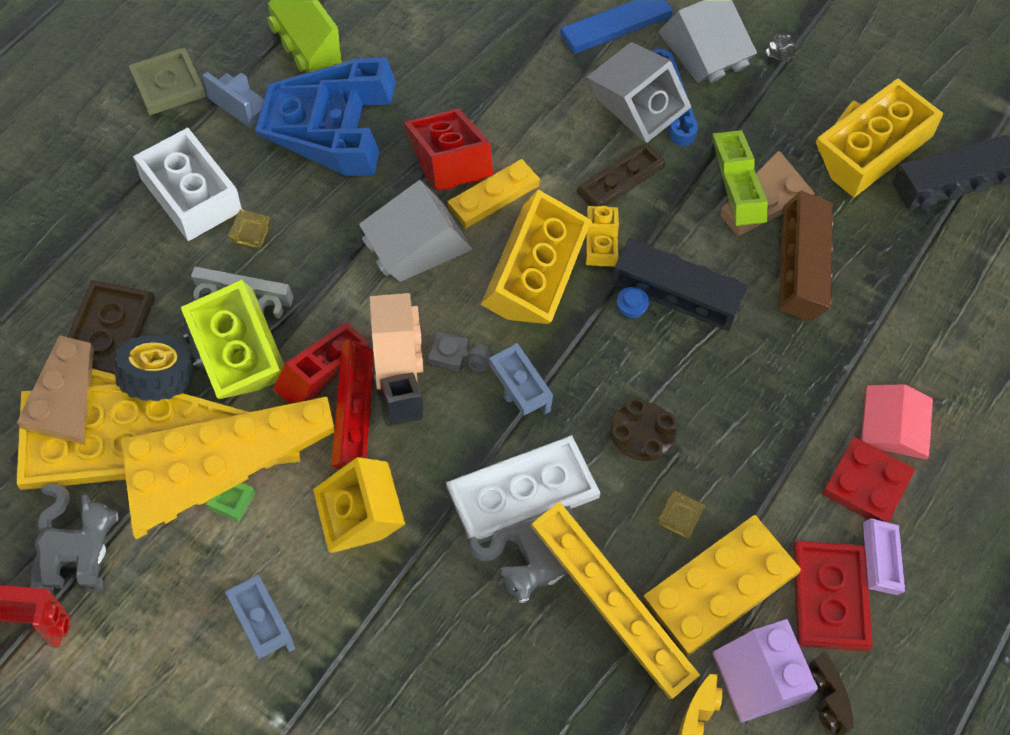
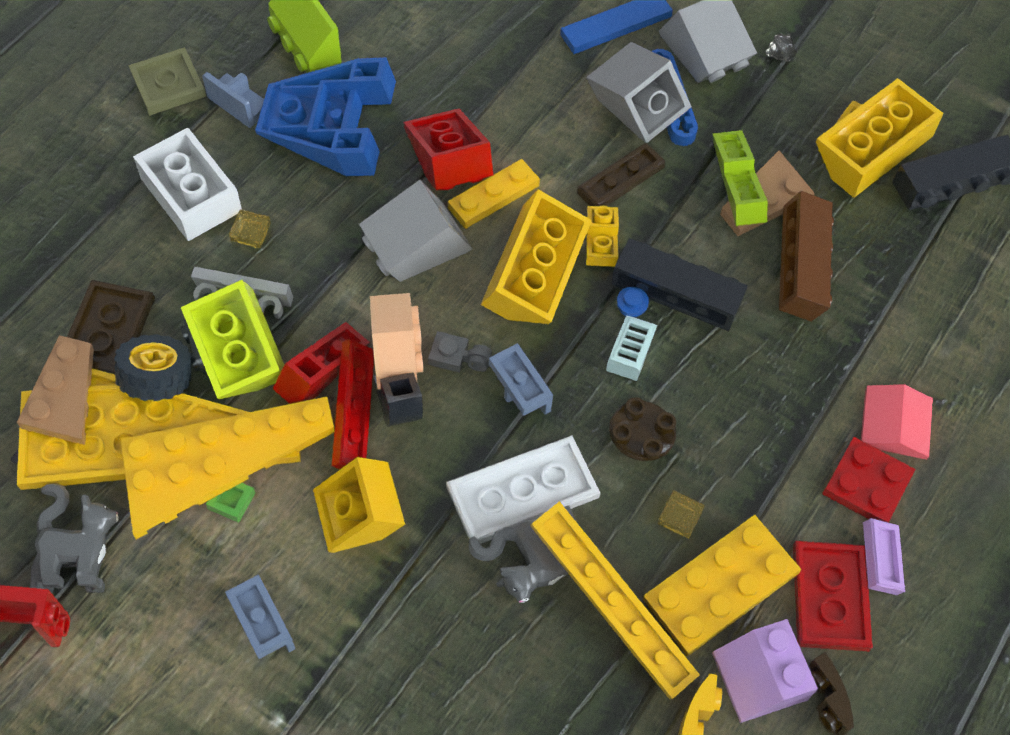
none -> light aqua slope [606,316,657,381]

